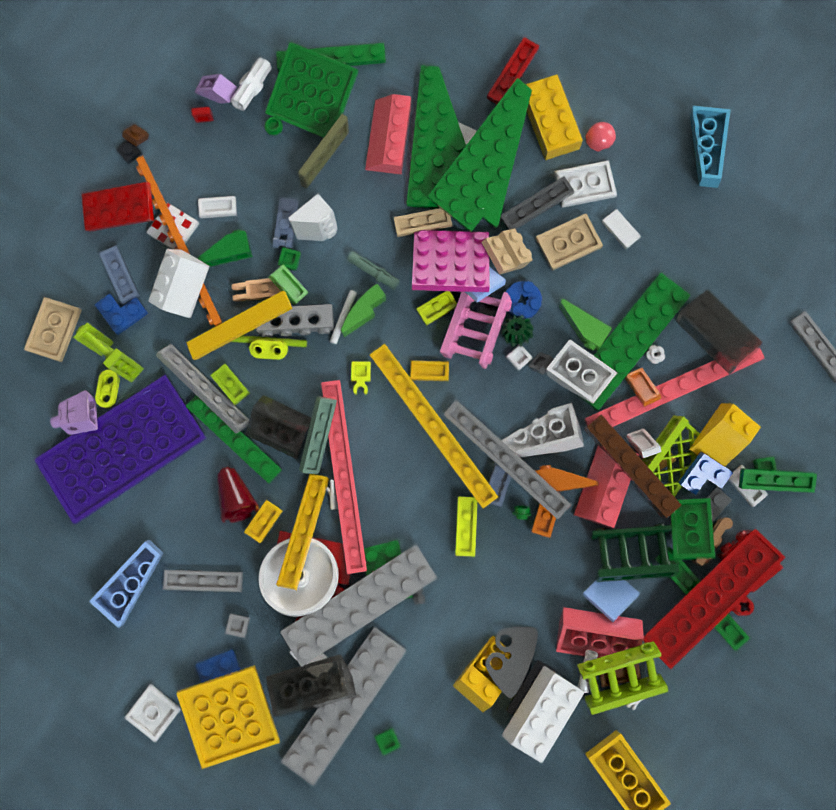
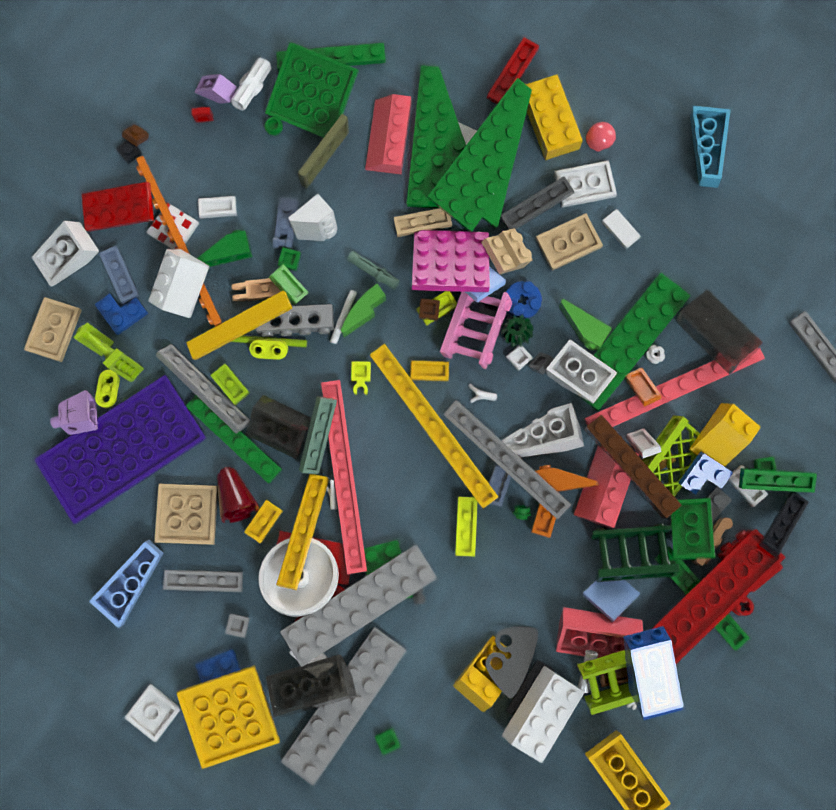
none -> white slope [32,221,99,286]
none -> tan plate [154,484,218,545]
none -> reddish brown plate [419,299,440,321]
none -> white bar [468,384,497,403]
none -> slope [623,626,684,720]
none -> black tile [759,491,809,558]

